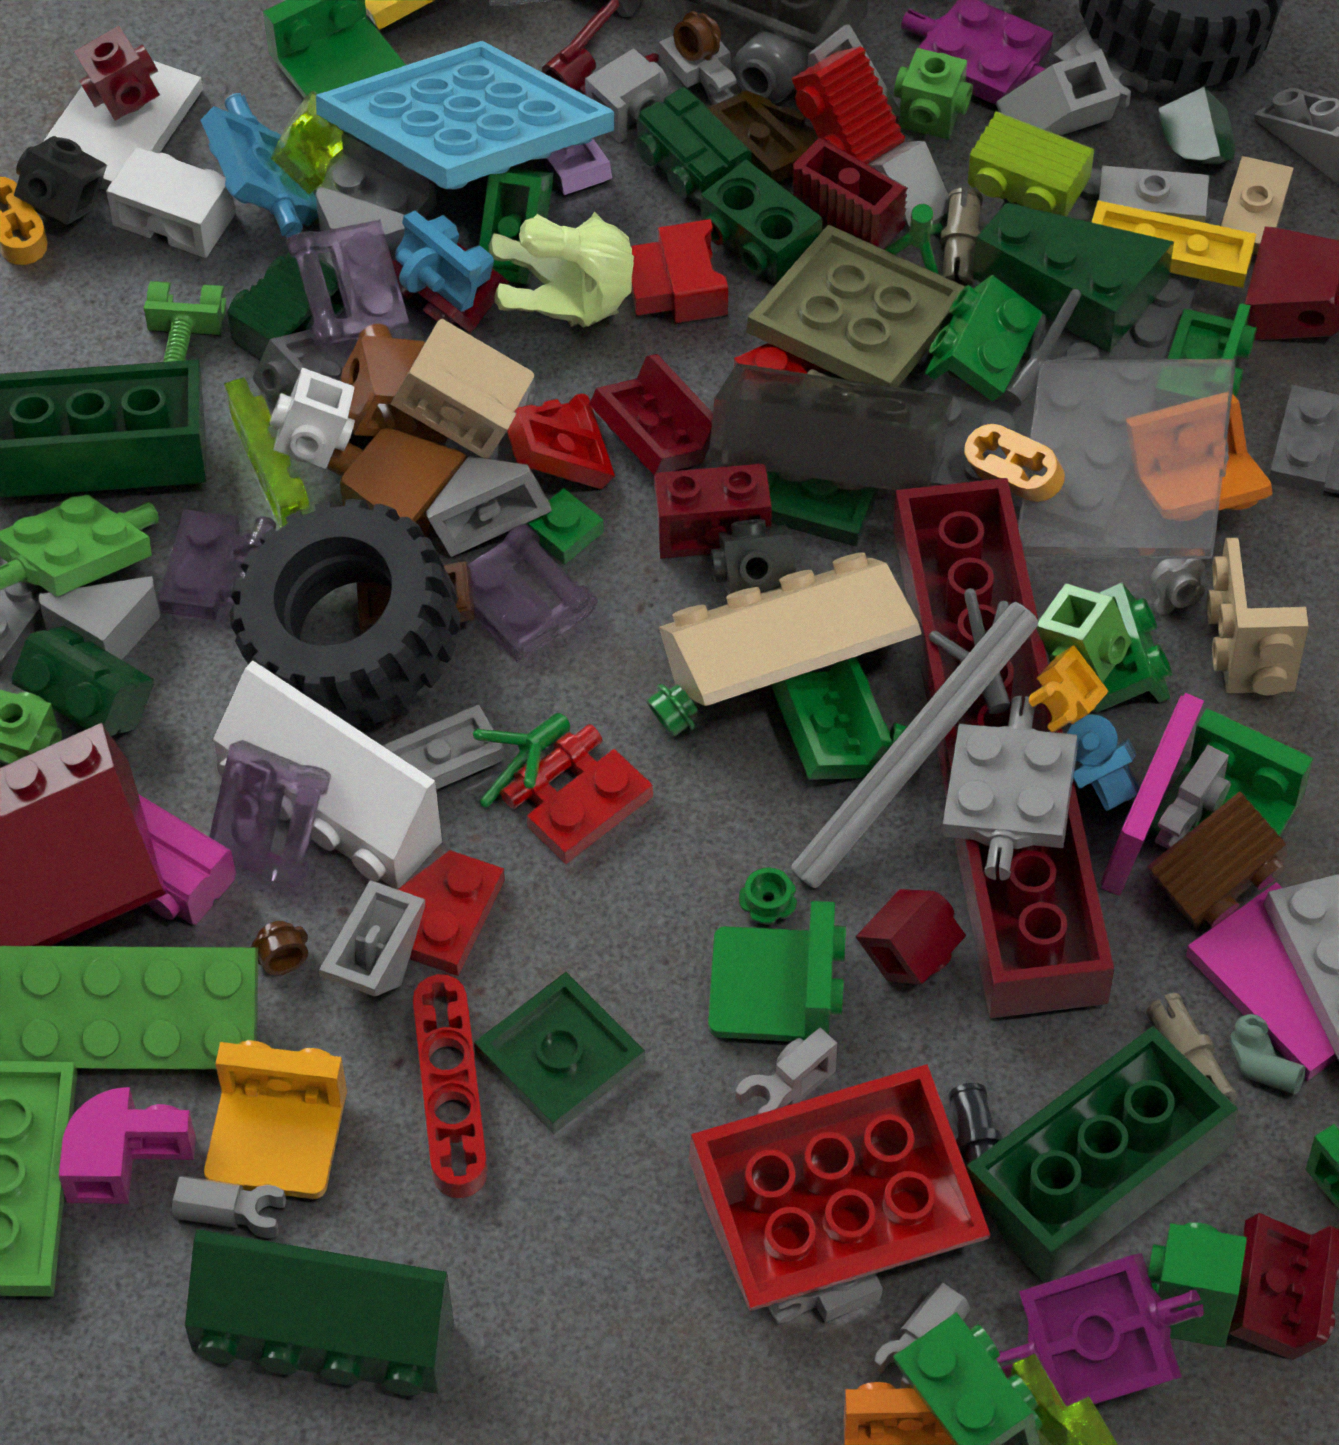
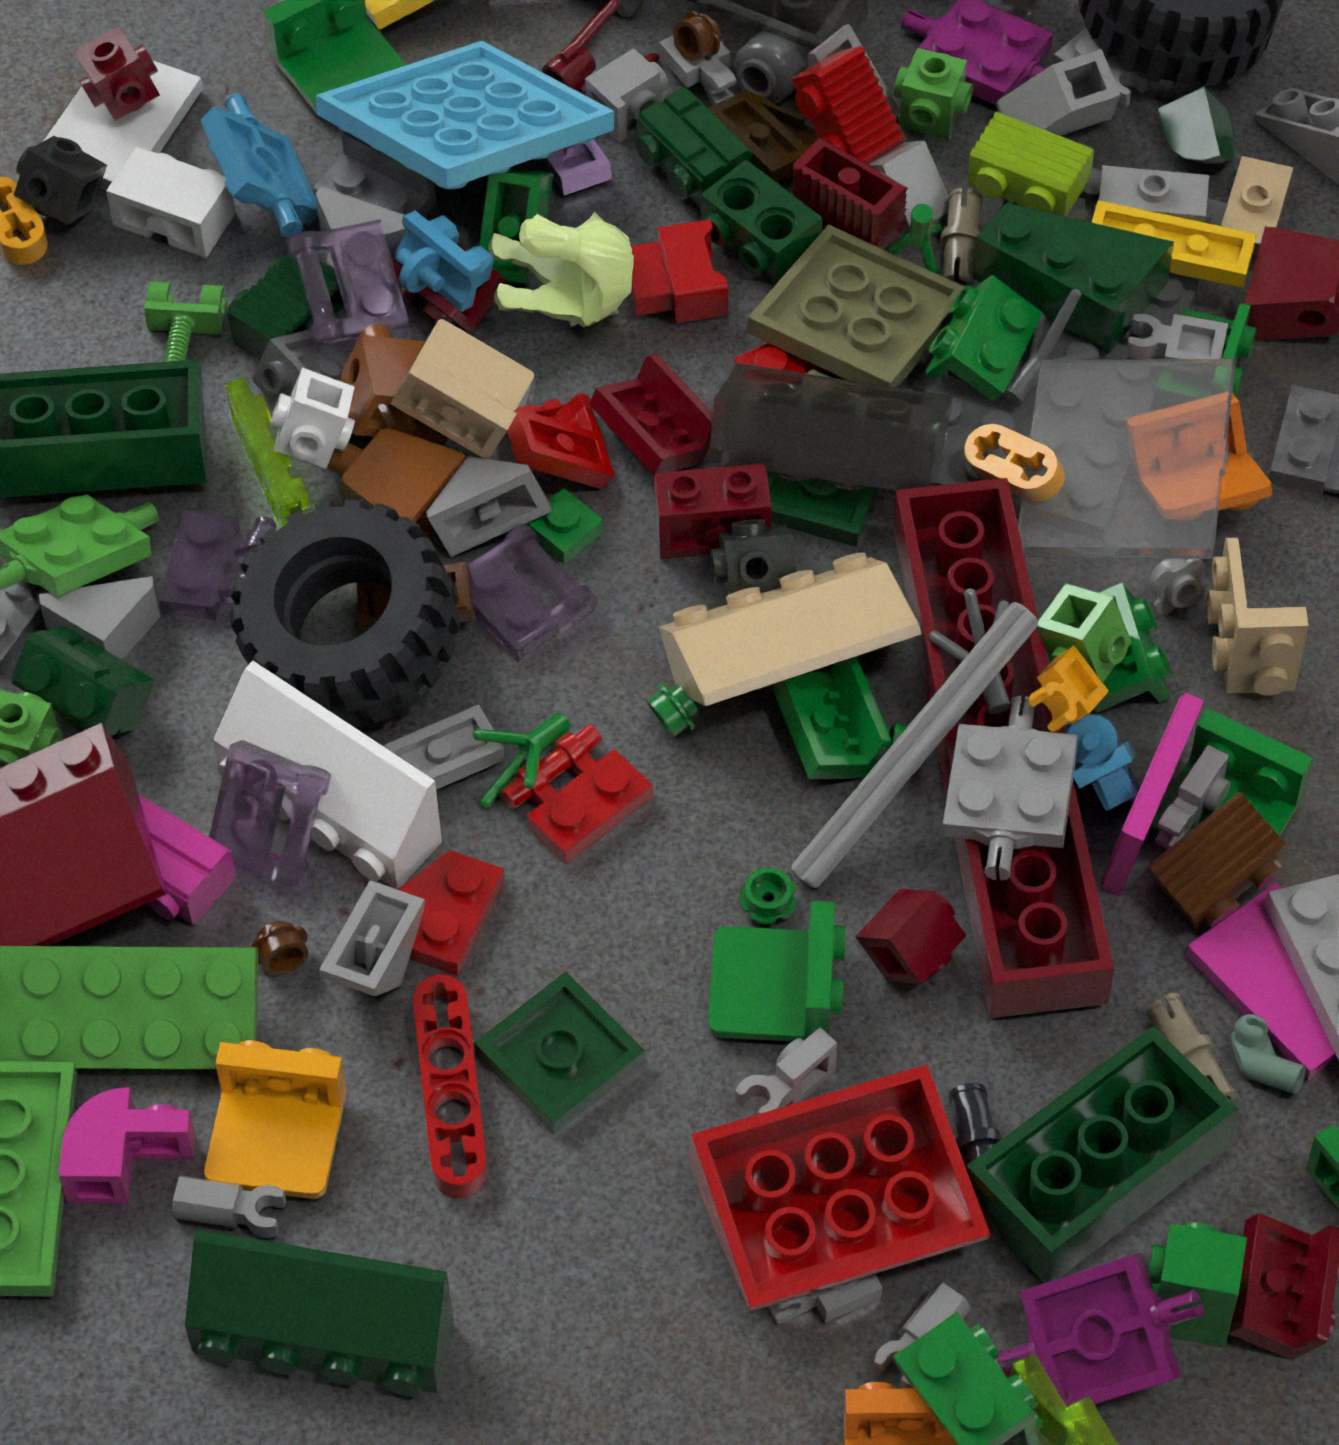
clear neon green slope [271,90,344,194] -> none
none -> light grey plate [1126,314,1228,379]

